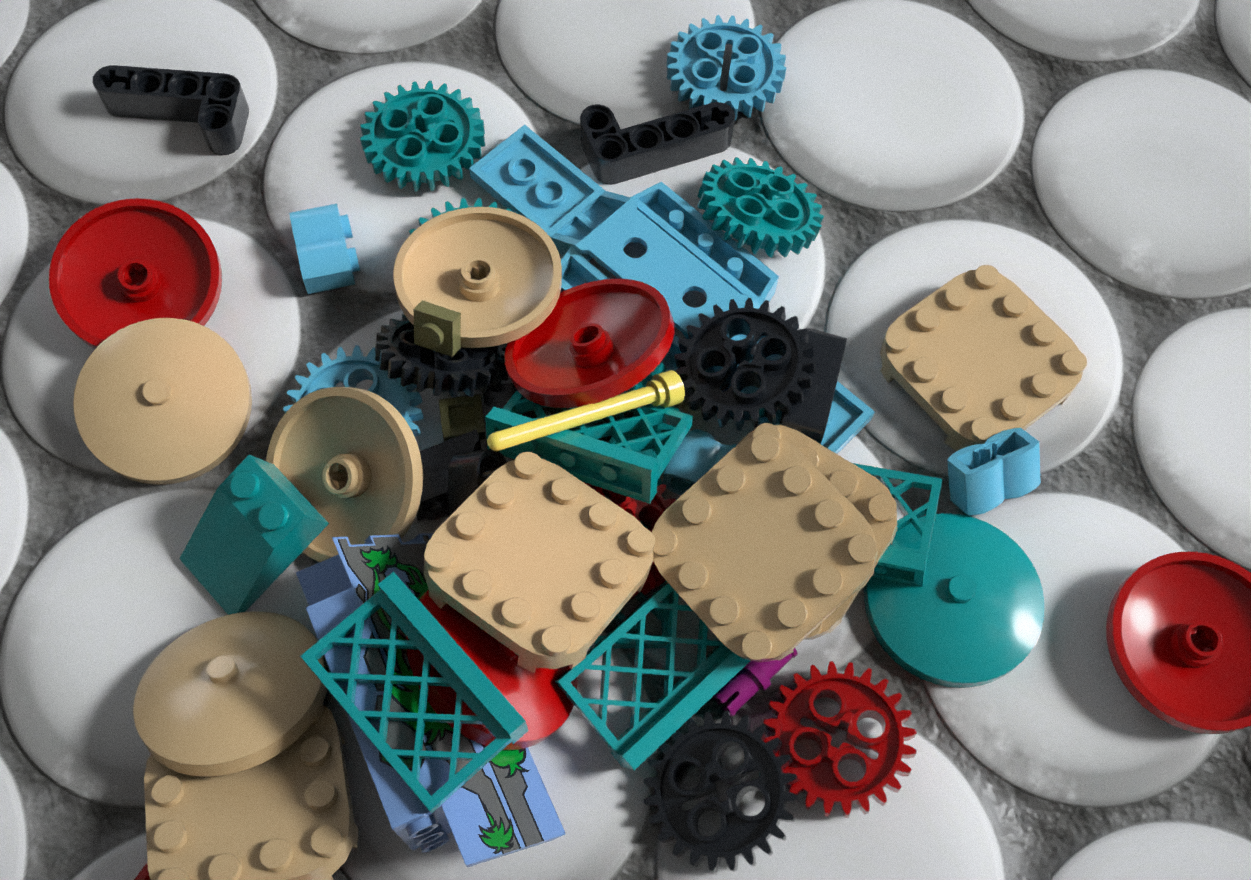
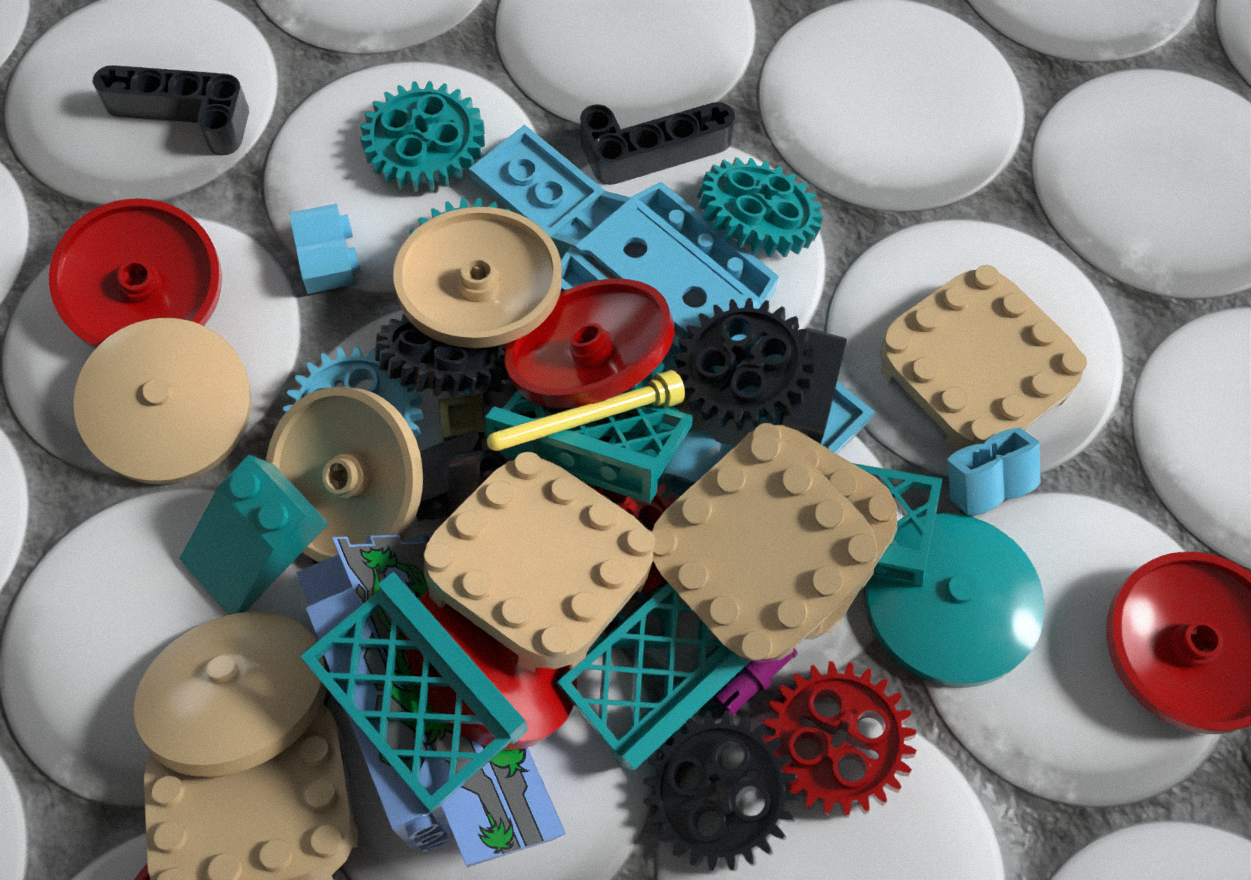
olive plate [413,300,461,357] -> none
medium azure gear [666,15,787,120] -> none

